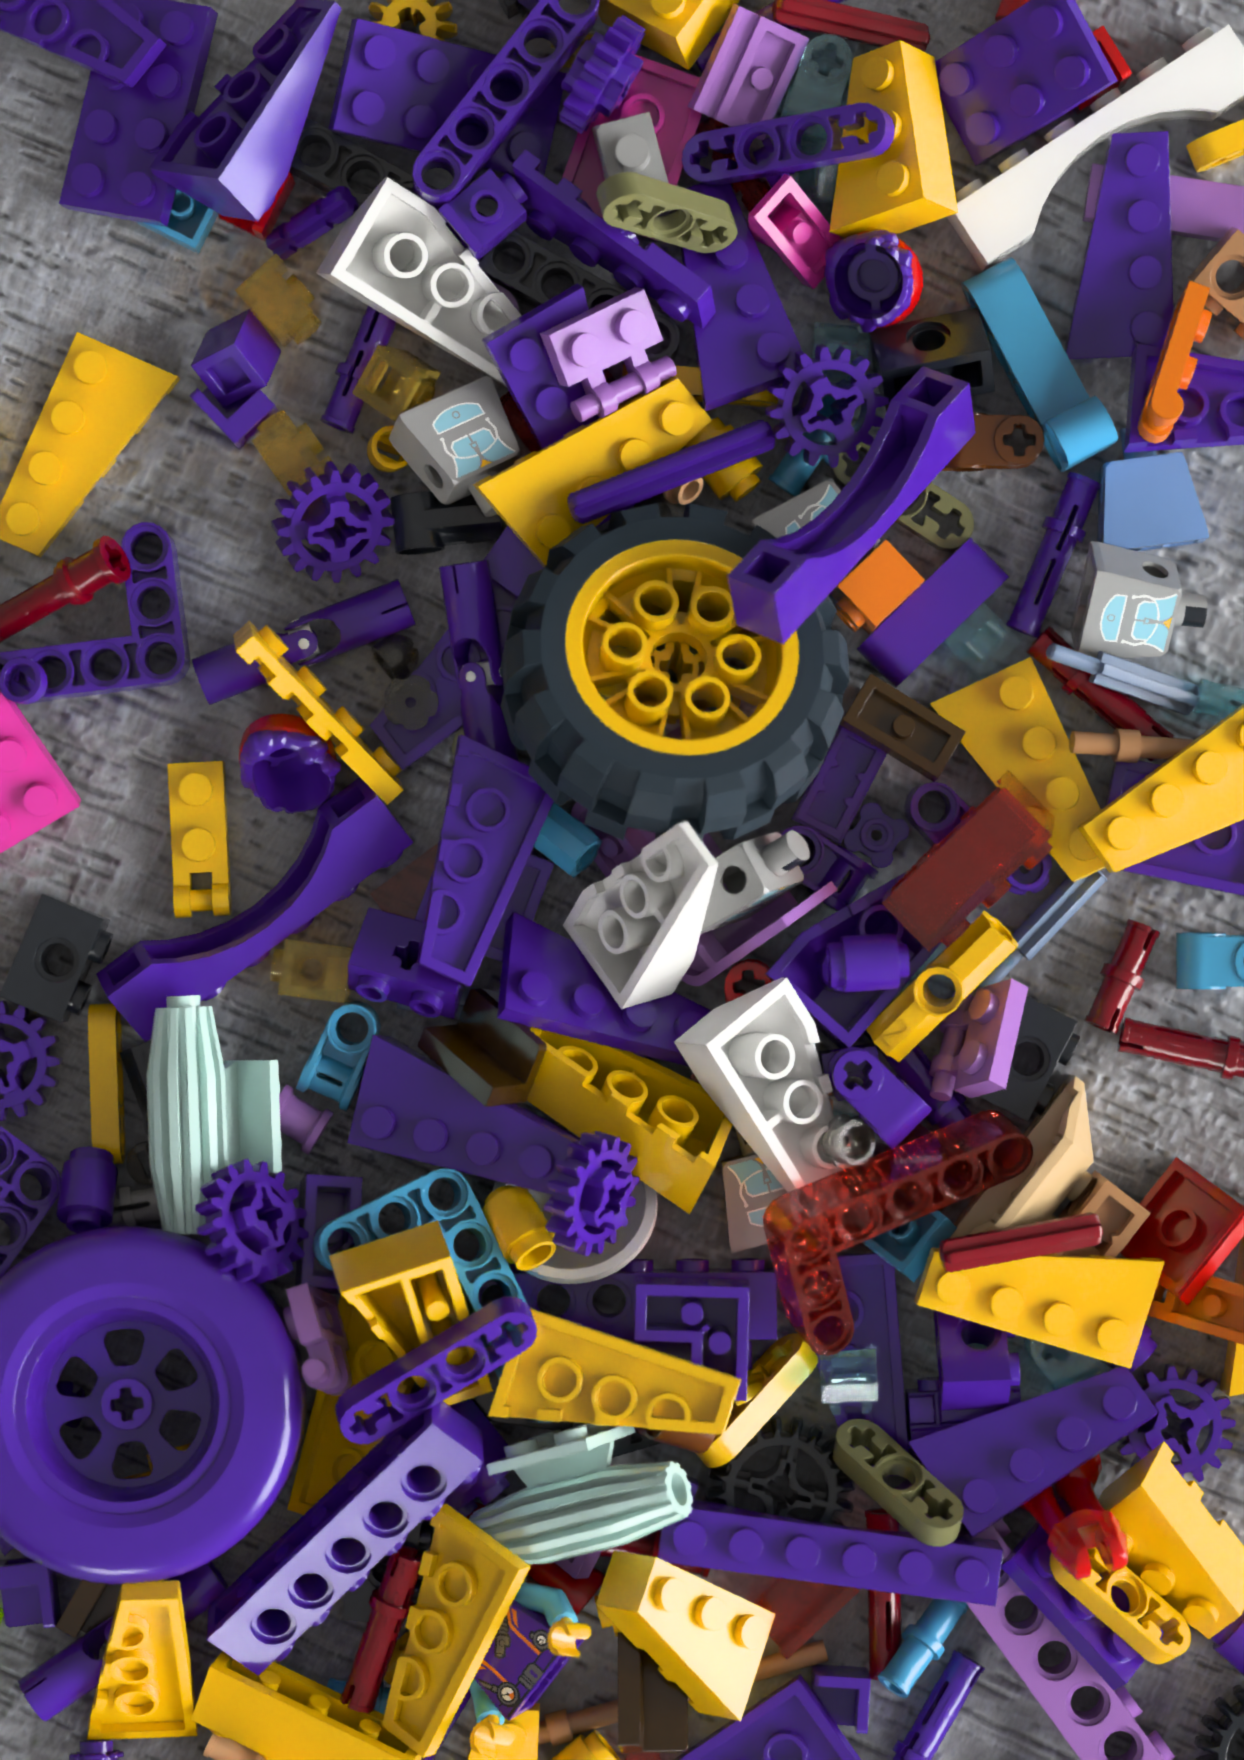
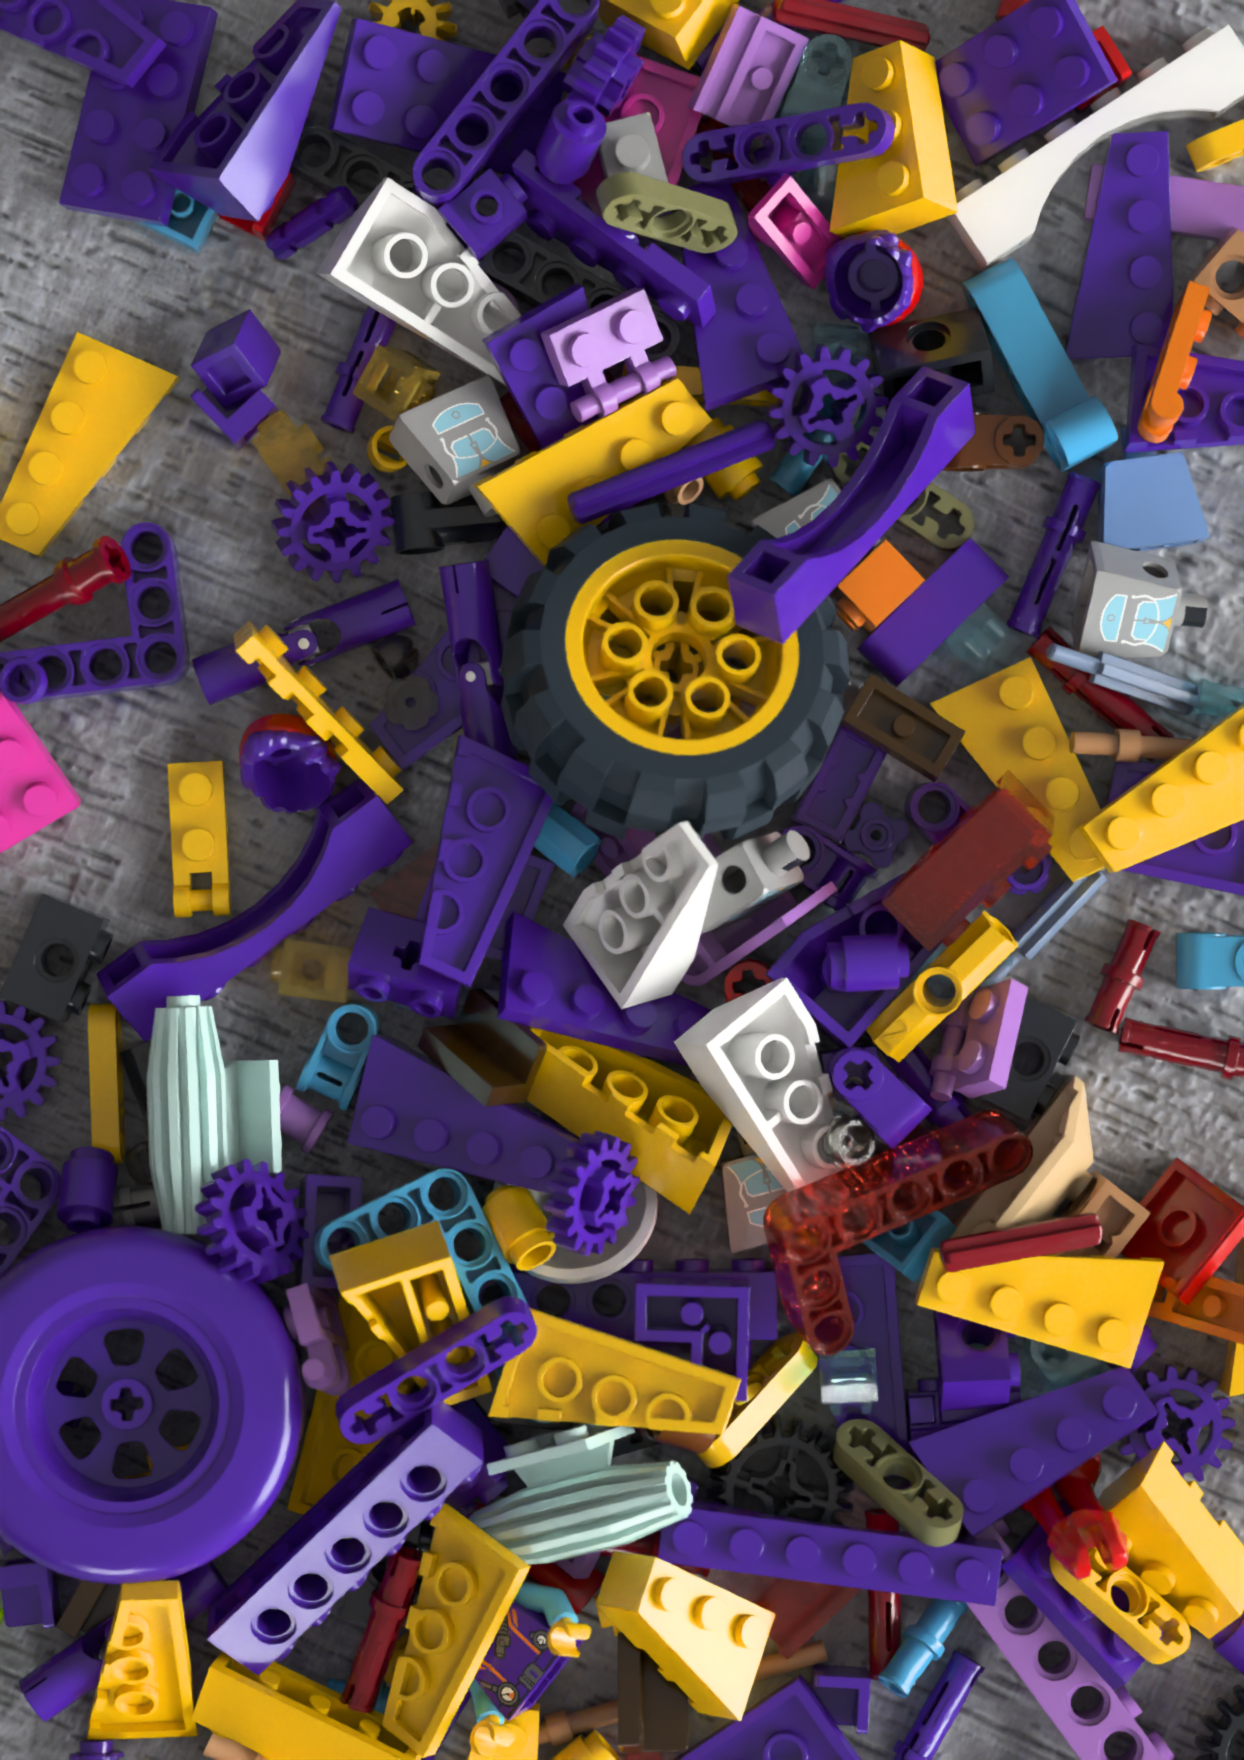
clear yellow brick [235,254,322,347] -> none
none -> dark purple brick [536,100,607,184]

